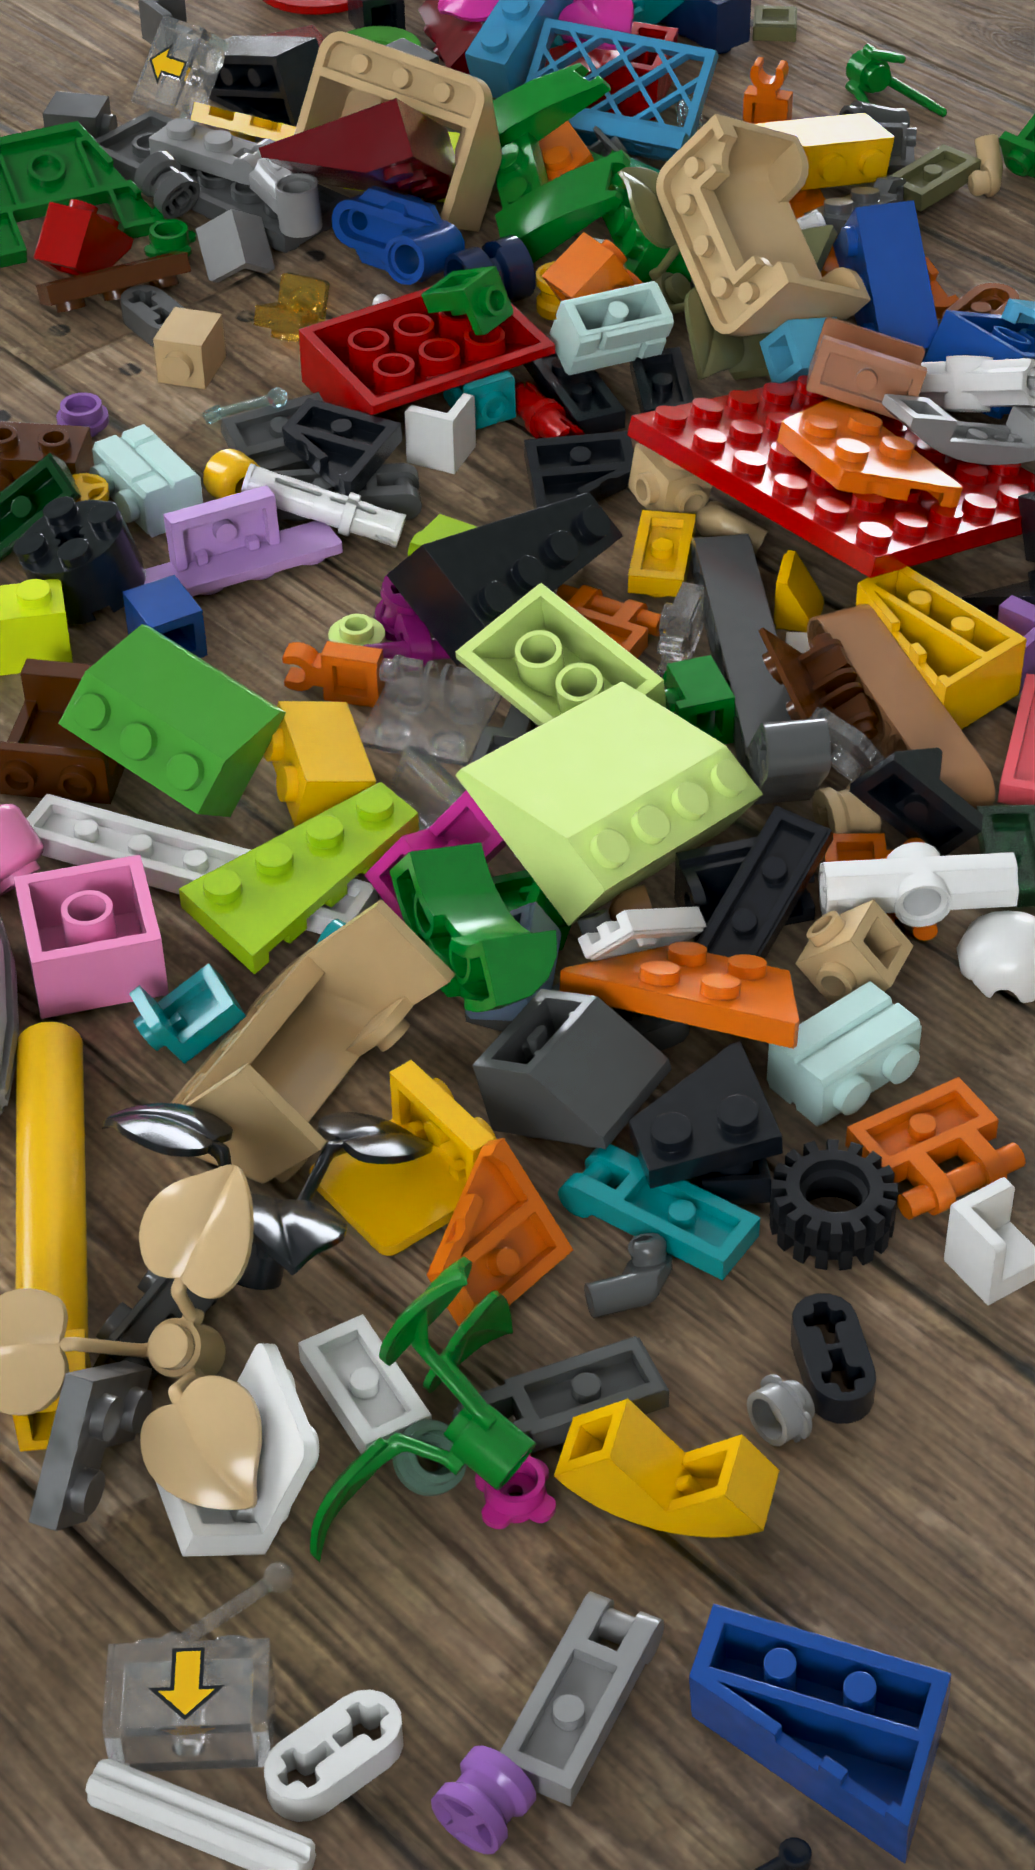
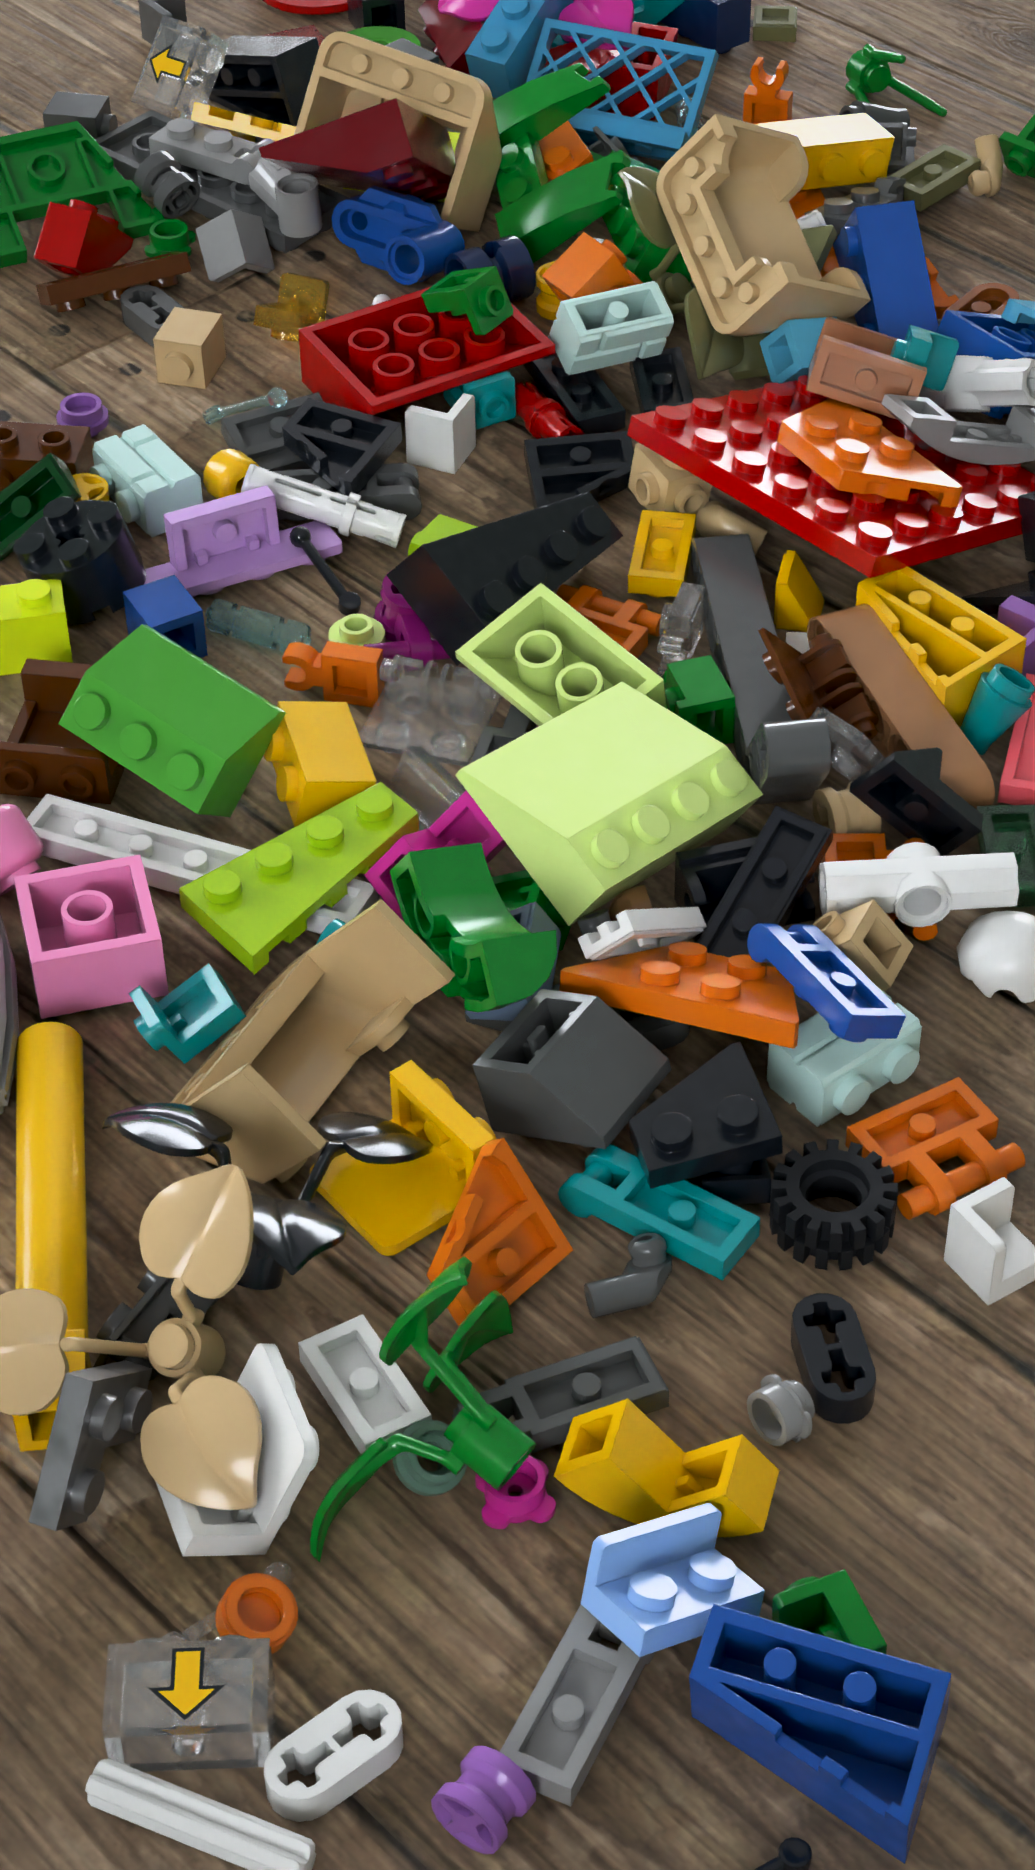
none -> clear light blue axle [205,599,312,652]
none -> orange tile [215,1573,298,1658]
none -> black hinge [290,526,361,616]
none -> light blue bracket [580,1503,765,1657]
none -> blue plate [747,923,906,1043]
none -> green bracket [772,1569,887,1654]
none -> teal bracket [890,324,959,391]
none -> teal cone [960,664,1035,755]

